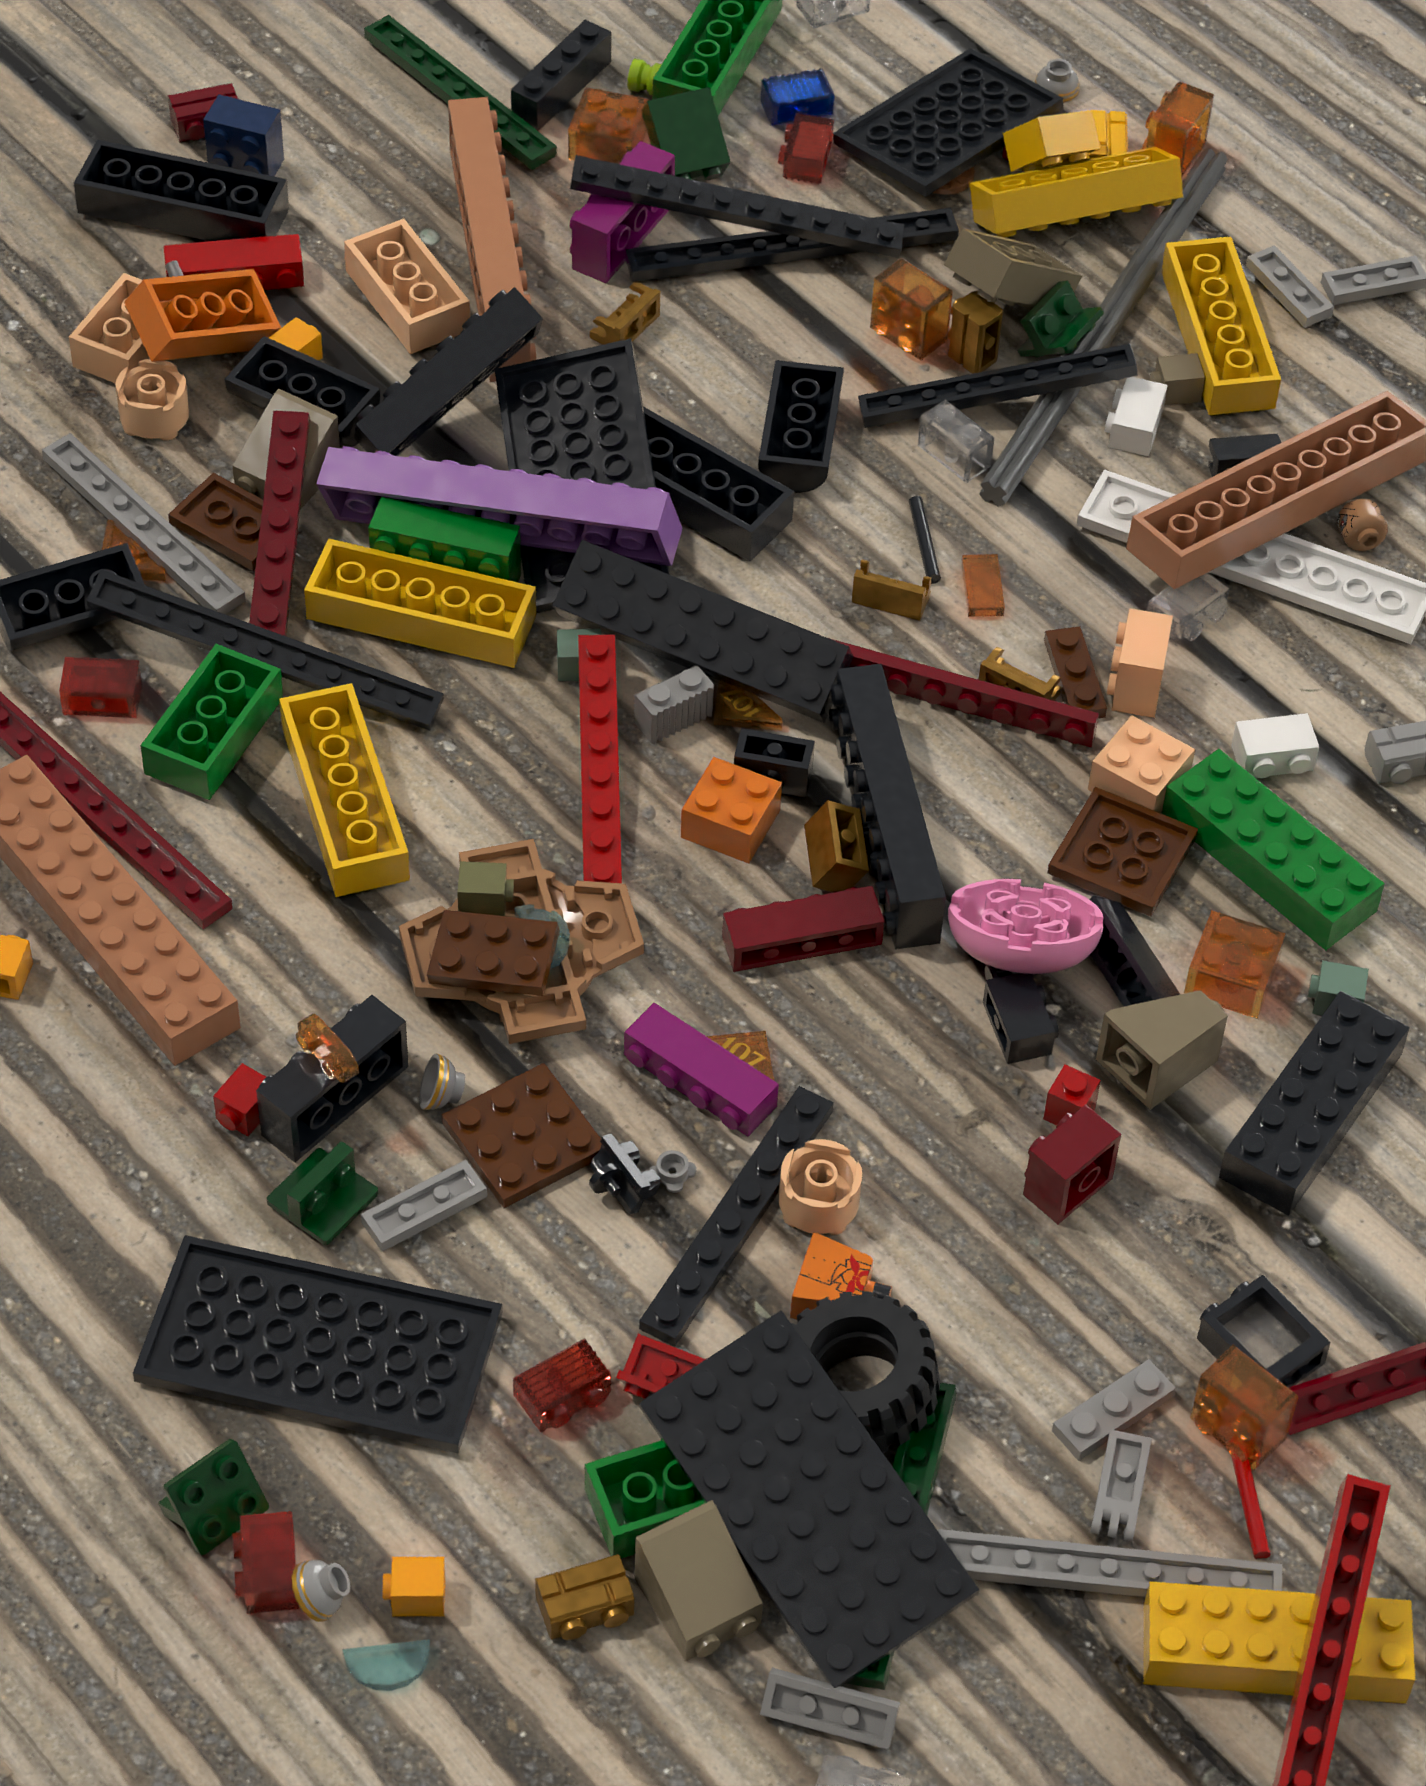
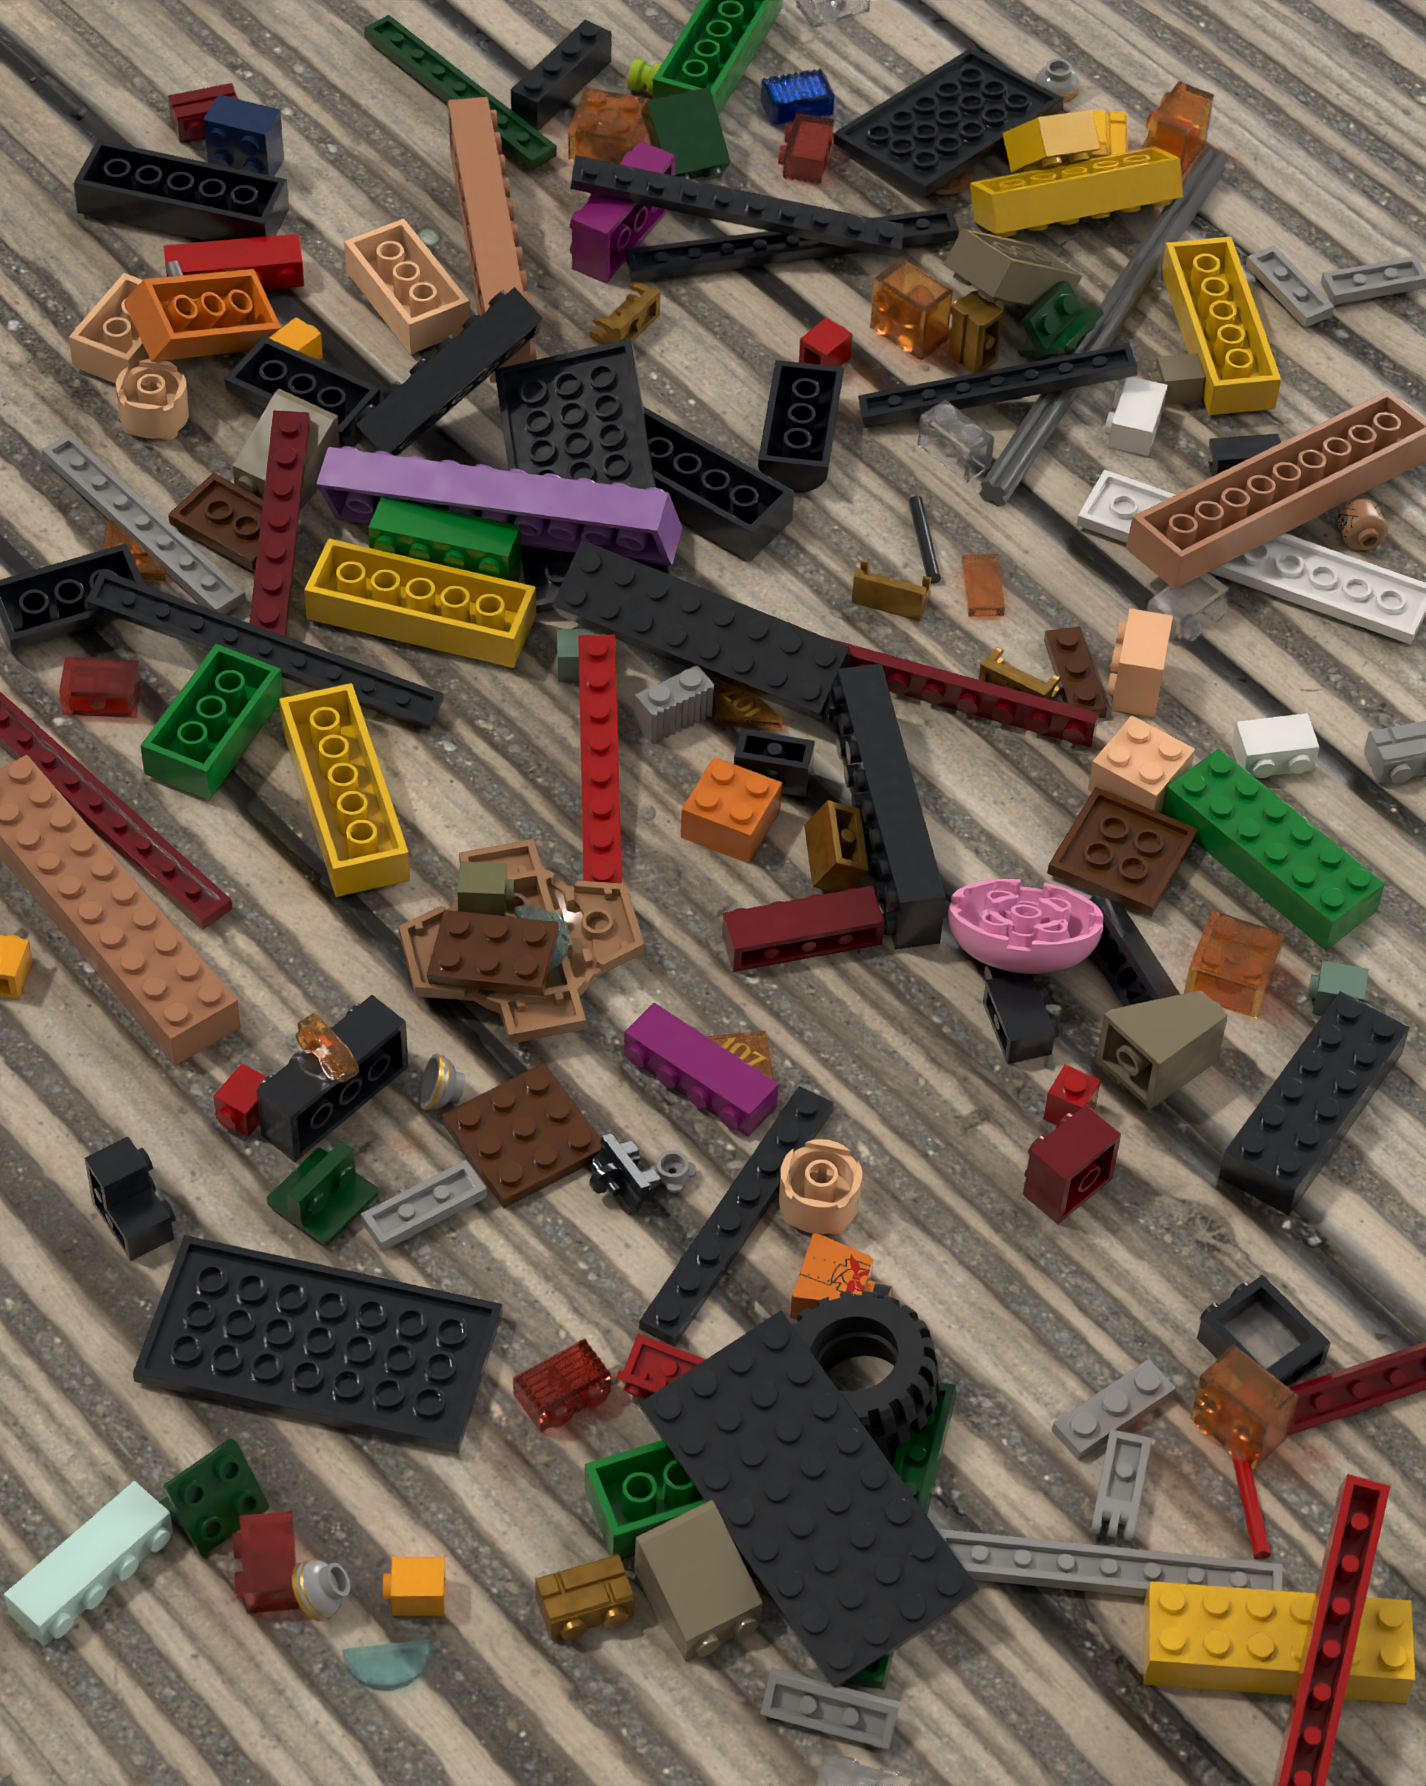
none -> light aqua brick [4,1481,173,1646]
none -> black brick [84,1136,176,1261]
none -> red brick [799,317,853,367]

